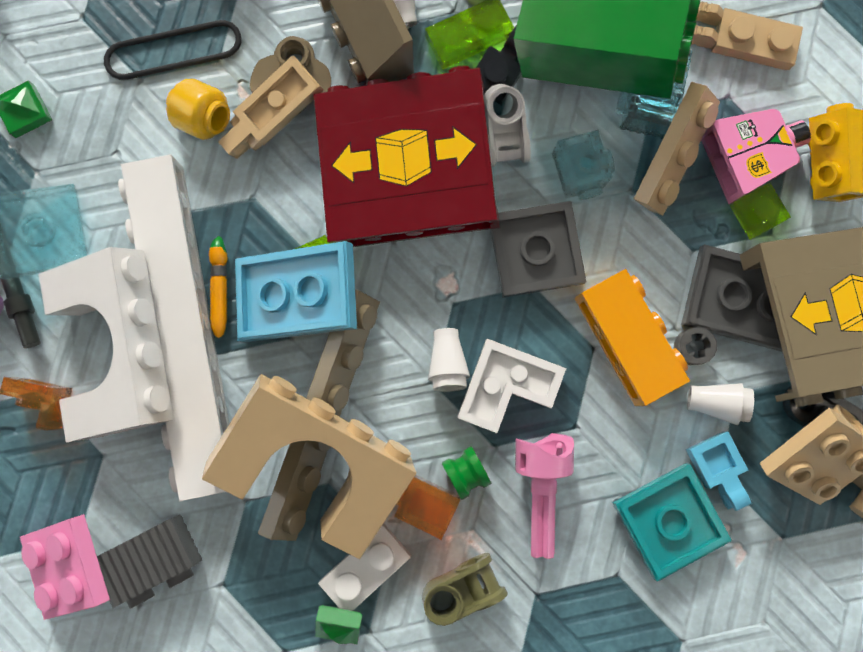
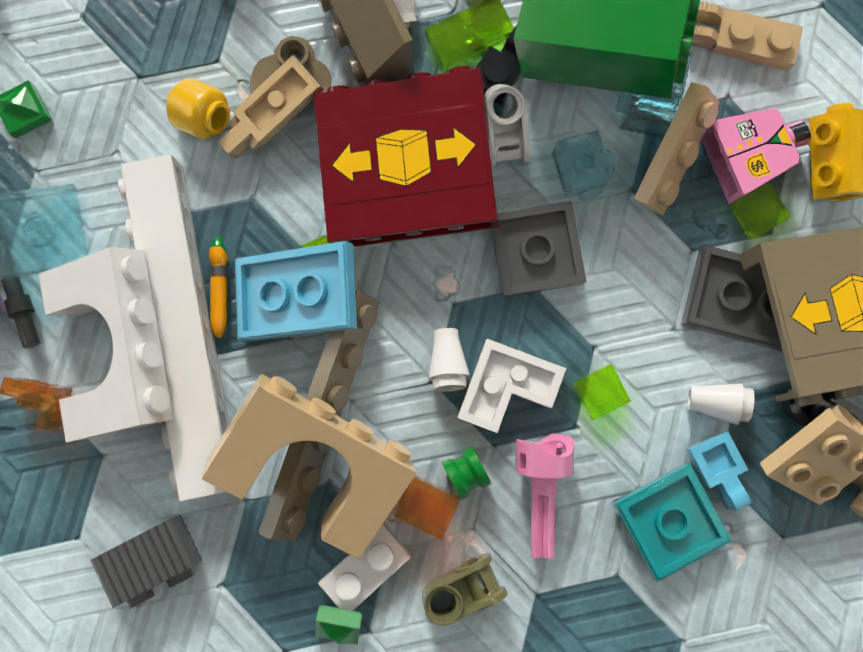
bright pink plate [20,514,110,620] -> none
black piece [104,20,241,80] -> none
light orange brick [574,269,690,406] -> none
dark grey bush [674,327,717,365] -> none
none -> clear neon green plate [572,364,631,420]

